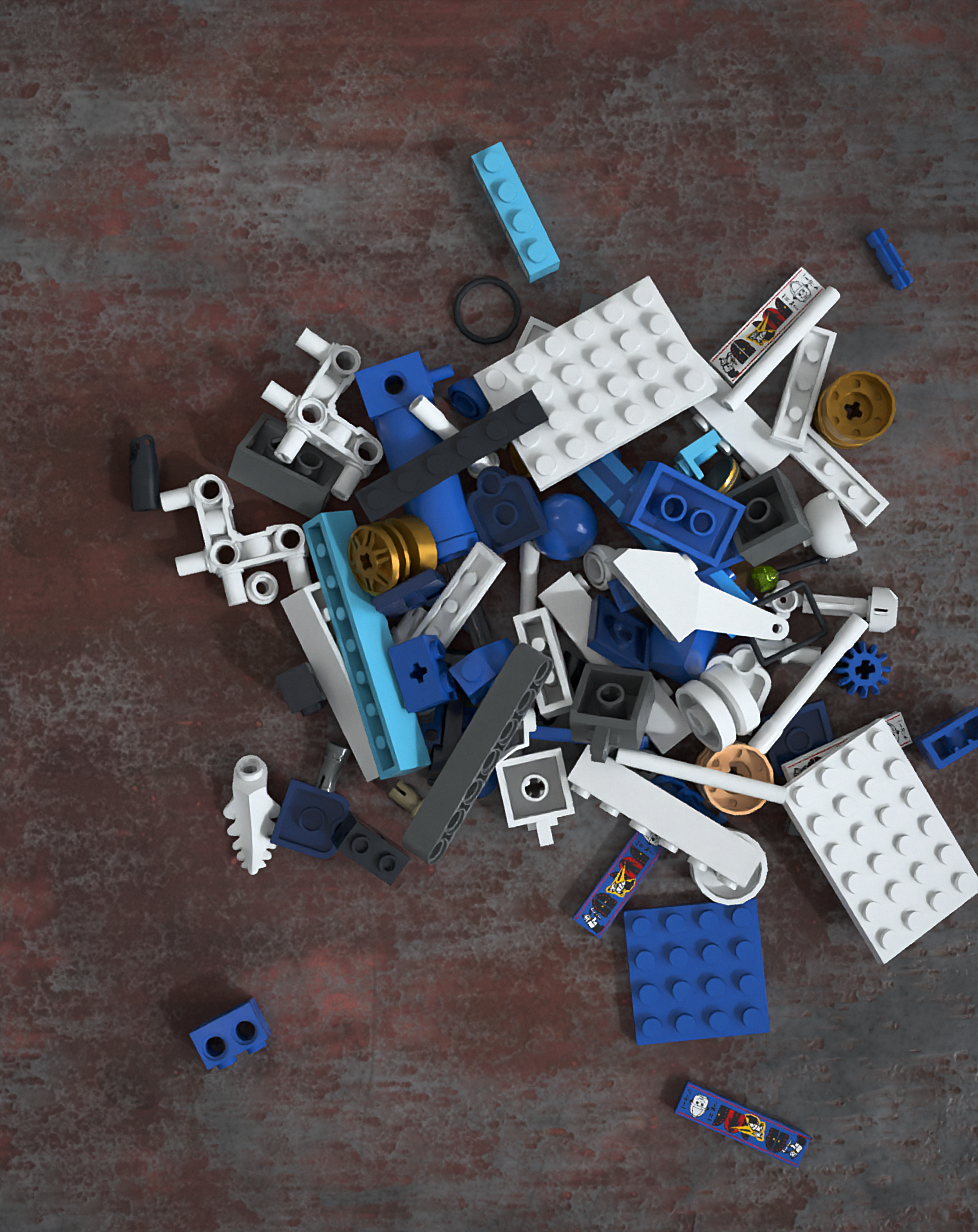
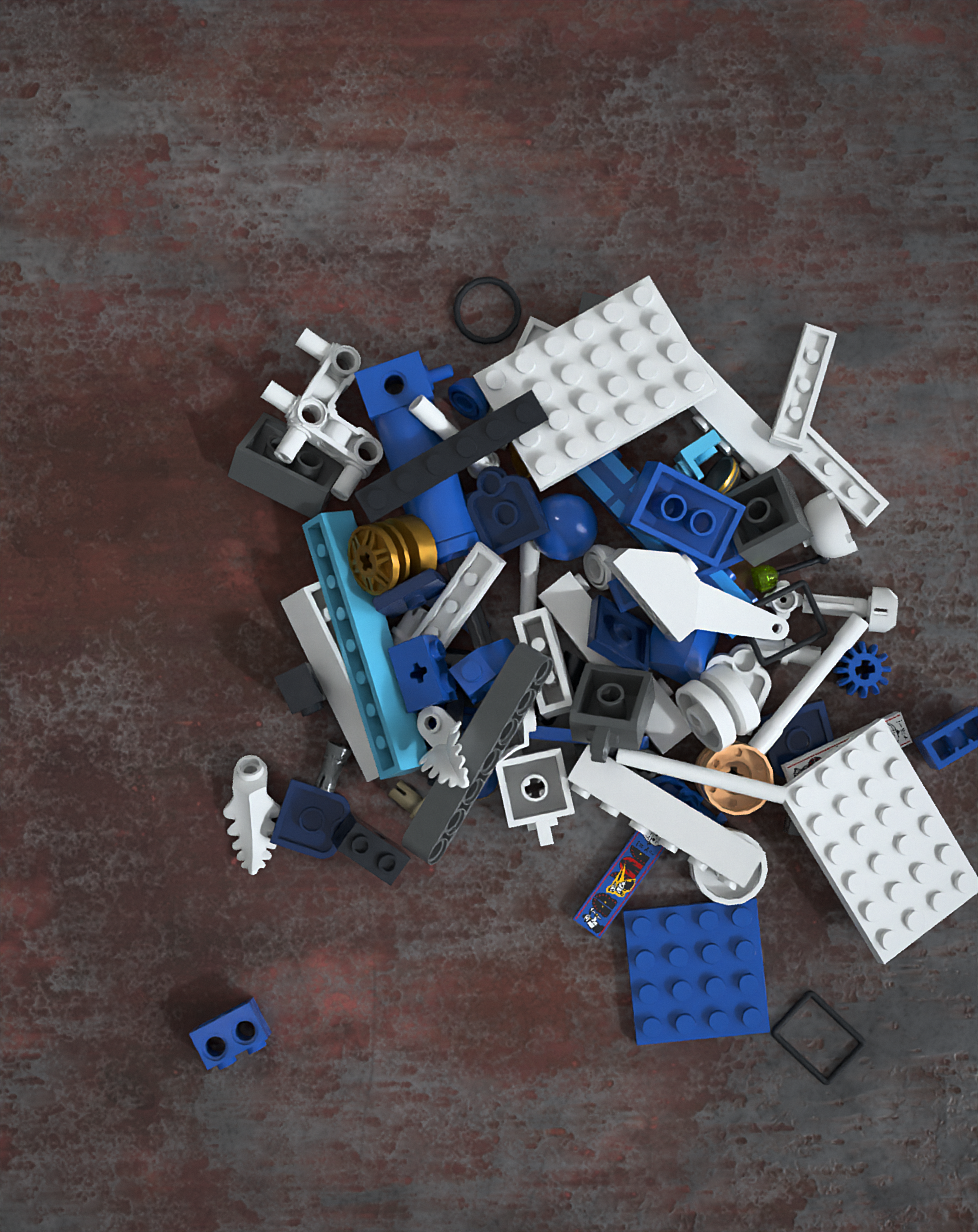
black piece [128,434,161,512] -> none
white pin [160,474,312,606] -> none
white plate [245,571,279,605] -> none
medium azure brick [471,142,560,284] -> none
tile [674,1080,811,1168] -> none
tile [708,267,825,385] -> none
white piece [721,286,840,413] -> none
pearl gold wheel [812,371,896,450] -> none
blue axle [866,228,913,291] -> none
none -> white plant [417,706,469,788]
none -> black piece [771,991,866,1085]

